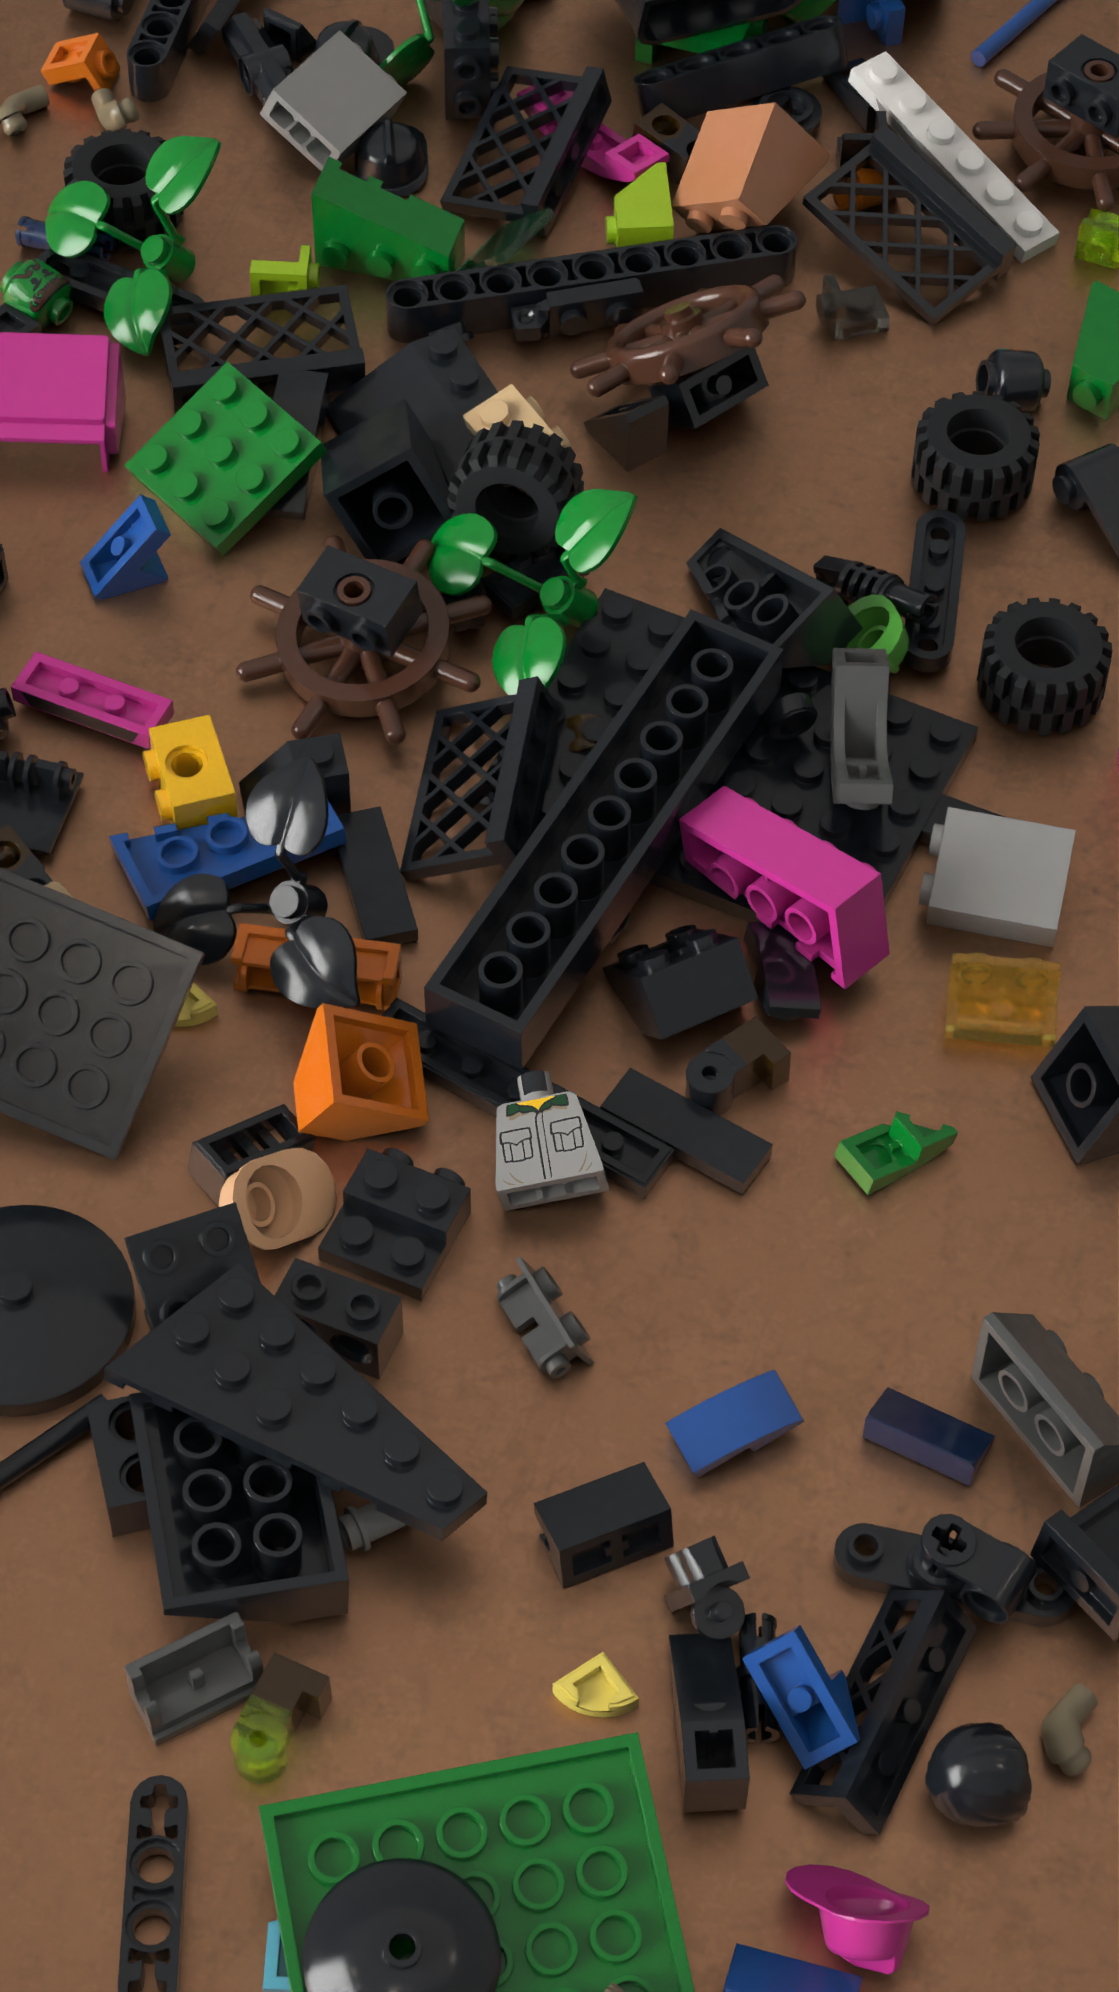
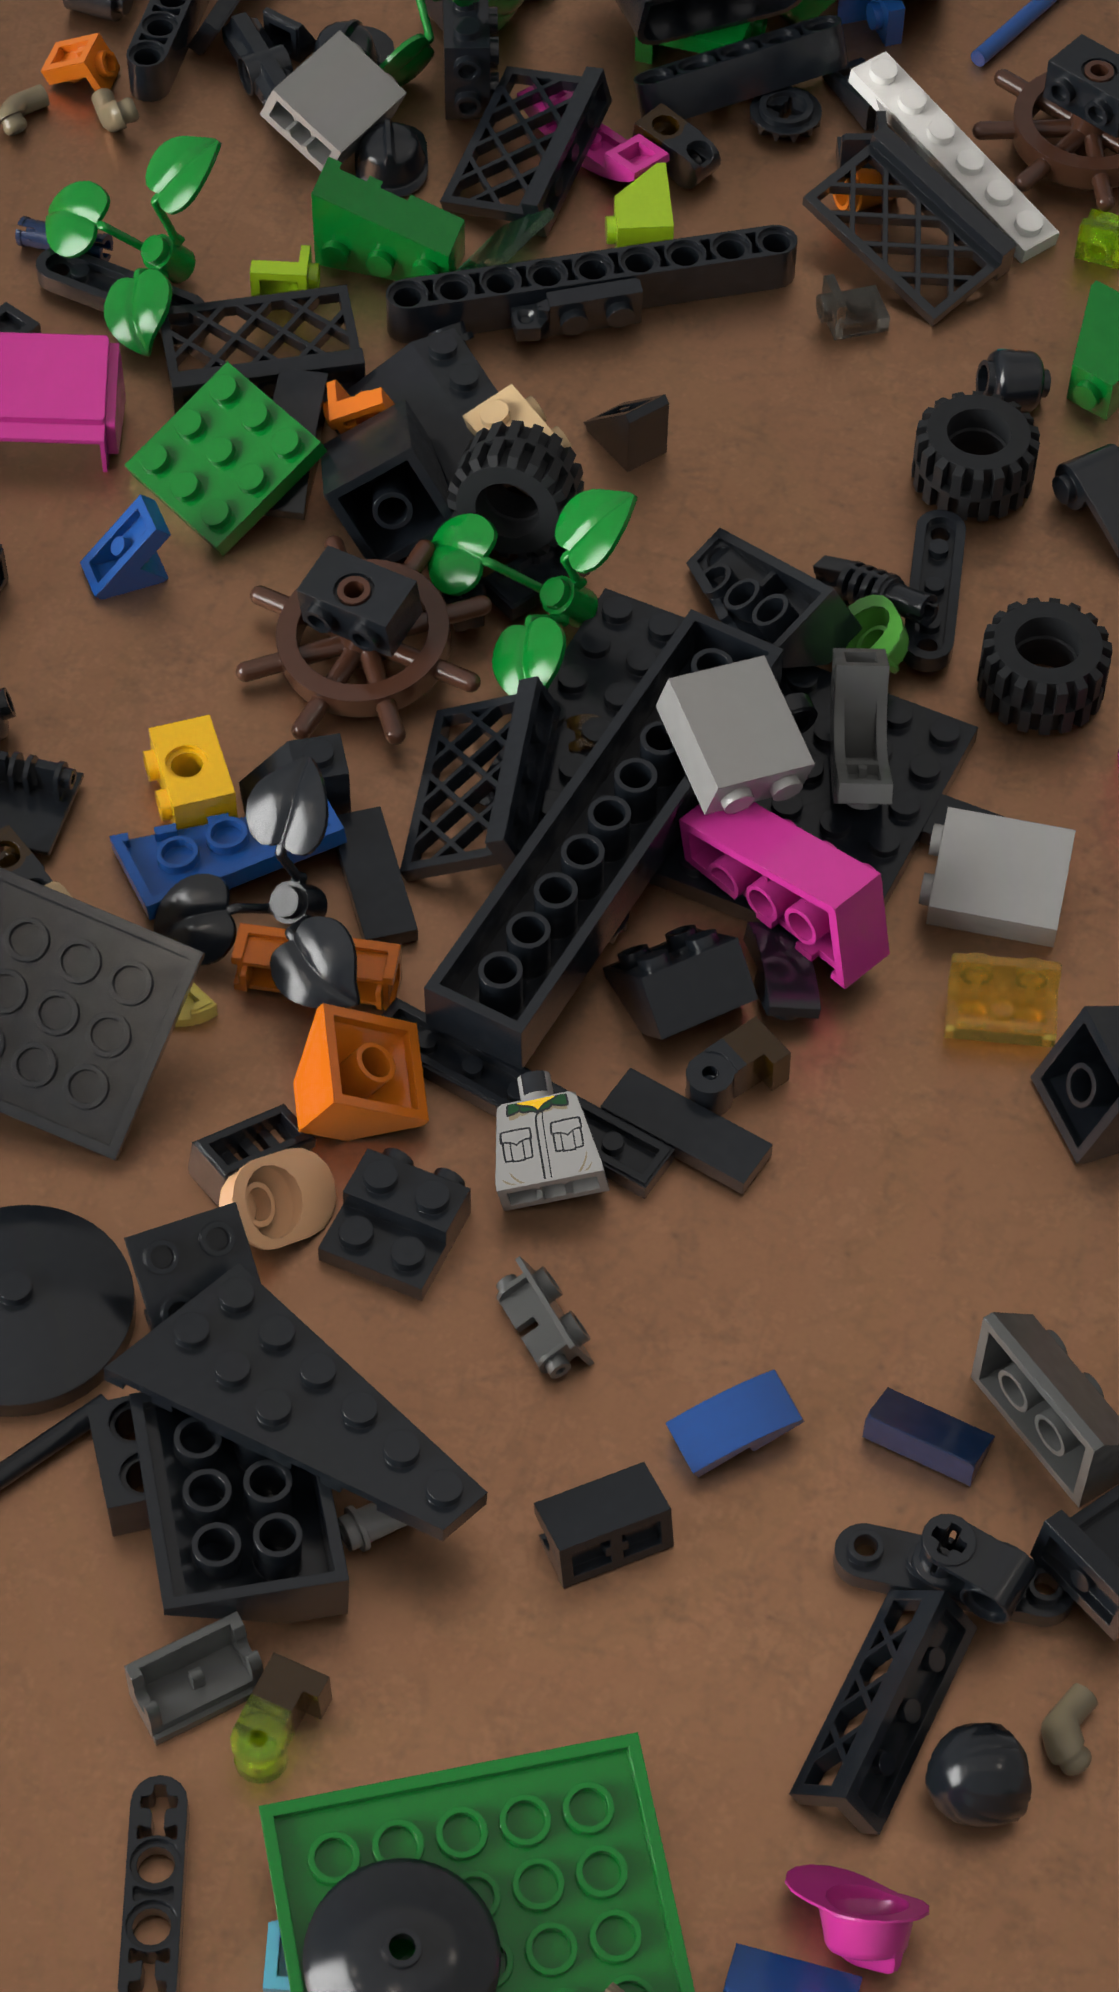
green head [0,258,73,330] -> none
dark pink plate [11,651,174,750] -> none
black tyre [63,129,184,250] -> none
black brick [275,1258,403,1379] -> none
light yellow tile [552,1652,639,1718] -> none
reddish brown brick [570,274,806,429] -> none
black hips [664,1535,750,1640] -> none
black slope [668,1633,750,1812] -> none
nougat slope [671,102,831,234] -> none
black pin [736,1613,780,1744] -> none
blue slope [742,1625,860,1770] -> none
green slope [834,1111,958,1195] -> none
none -> orange bracket [323,379,395,434]
none -> light grey brick [656,655,815,815]

